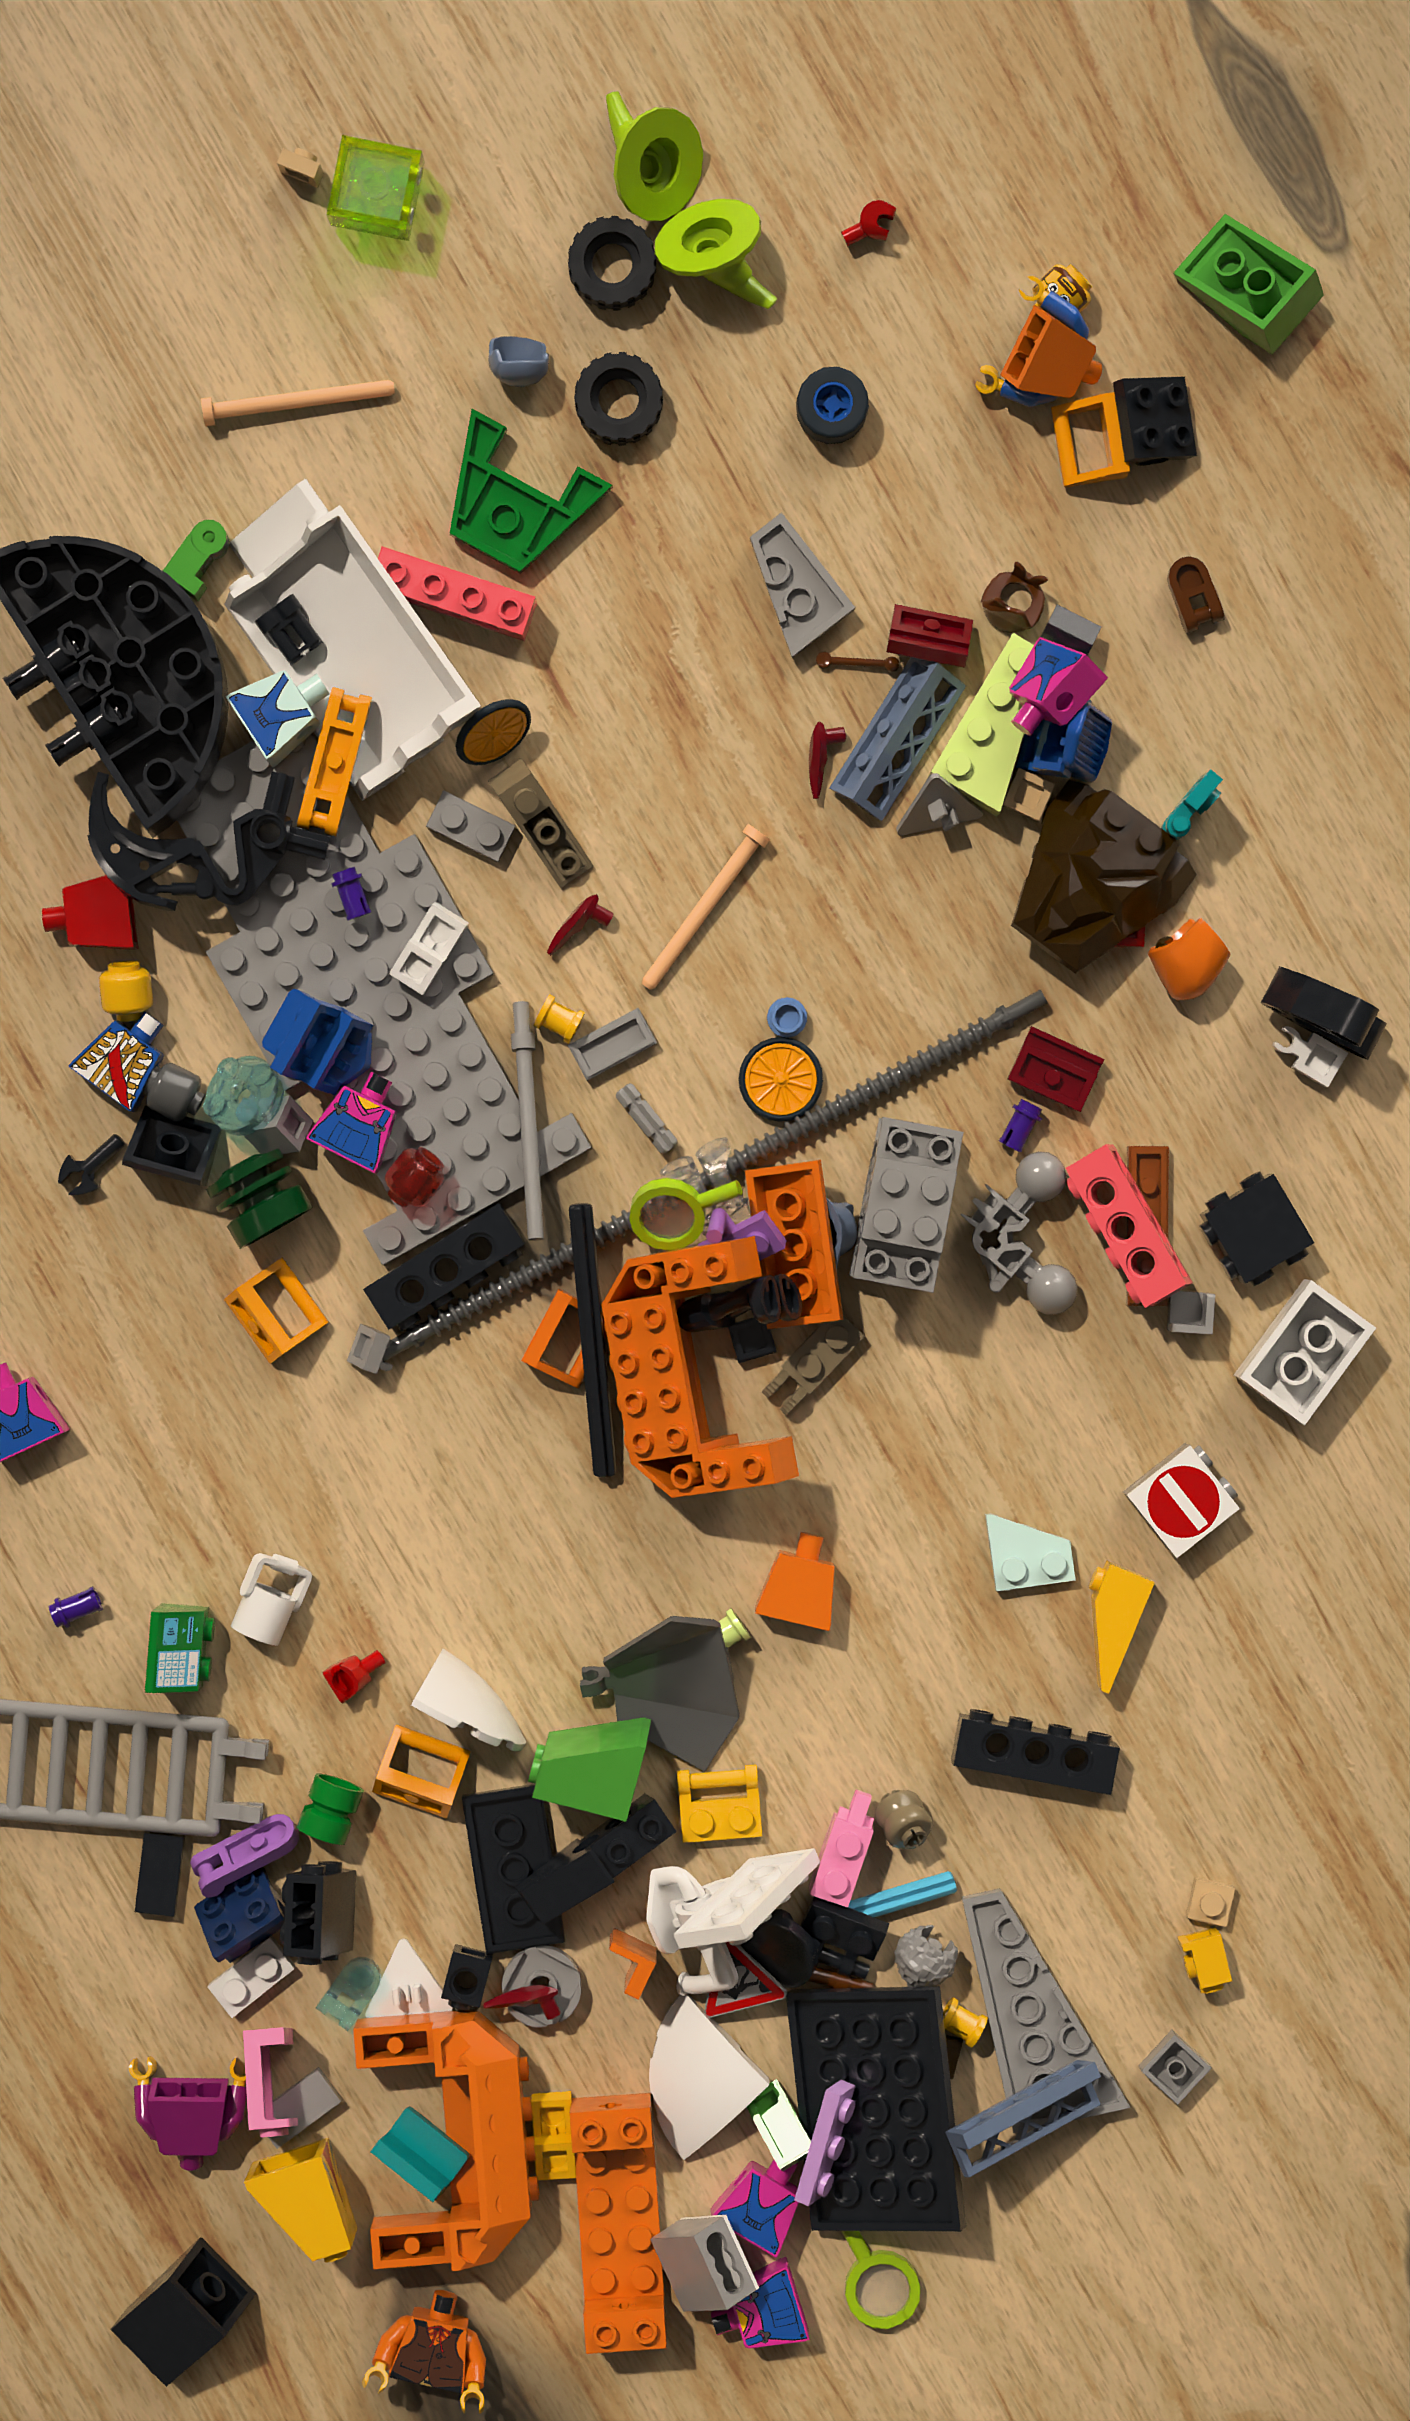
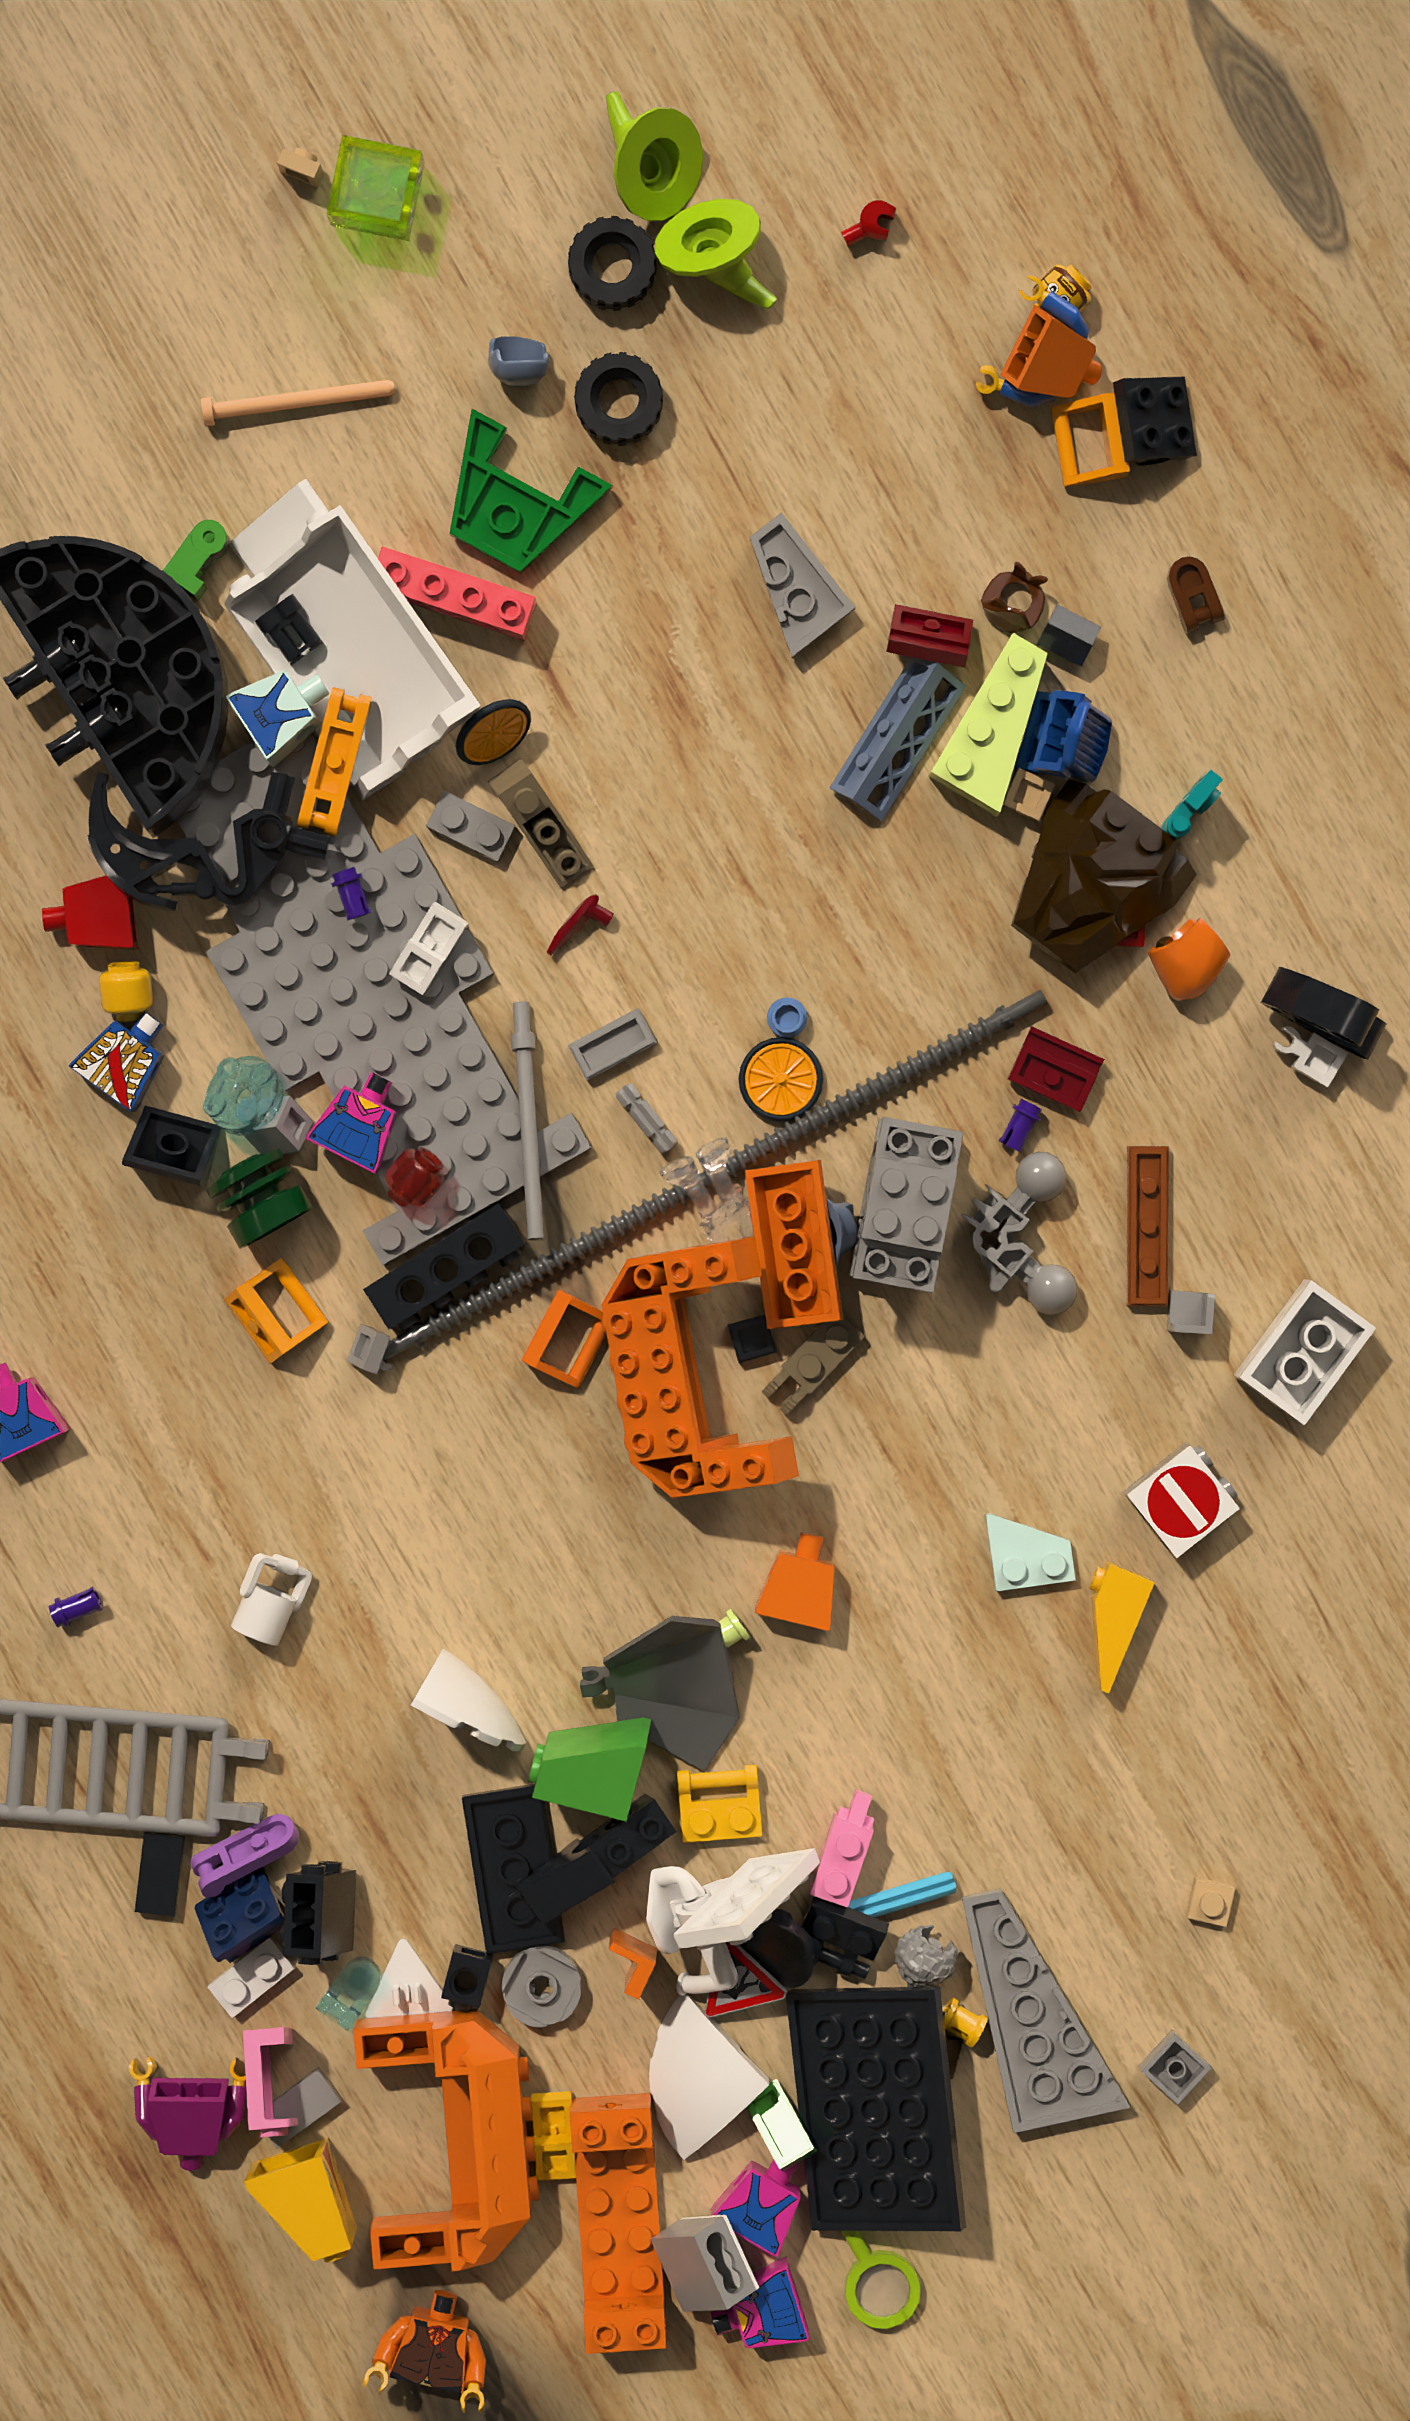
black bar [58,1134,125,1195] -> none
black slope [110,2237,256,2387] -> none
dark grey head [142,1063,205,1121] -> none
green slope [145,1603,215,1693] -> none
blue piece [262,989,373,1095] -> none
green wheel [296,1773,364,1845] -> none
red piece [323,1650,386,1704] -> none
teal panel [370,2106,470,2202] -> none
light orange tile [372,1724,471,1819] -> none
dark red bar [483,1985,561,2020] -> none
yellow bush [533,994,585,1044] -> none
black axle [569,1203,617,1477] -> none
lime piece [629,1178,743,1251] -> none
light nougat bar [642,824,770,990] -> none
black piece [677,1274,802,1332] -> none
medium lavender plate [698,1208,786,1261] -> none
lavender plate [794,2080,855,2207] -> none
black wheel [796,367,869,444] -> none
reddish brown piece [808,1967,877,1988] -> none
dark red bar [809,722,846,799] -> none
reddish brown hinge [816,652,900,672] -> none
dark tan piece [875,1790,932,1849] -> none
light grey piece [896,773,983,836] -> none
sand blue fence [945,2060,1101,2178] -> none
black brick [951,1709,1120,1795] -> none
dark pink torso [1009,637,1108,736] -> none
coral brick [1065,1144,1193,1308] -> none
bright green slope [1173,214,1324,355] -> none
yellow brick [1177,1927,1232,1994] -> none
black brick [1199,1171,1314,1286] -> none

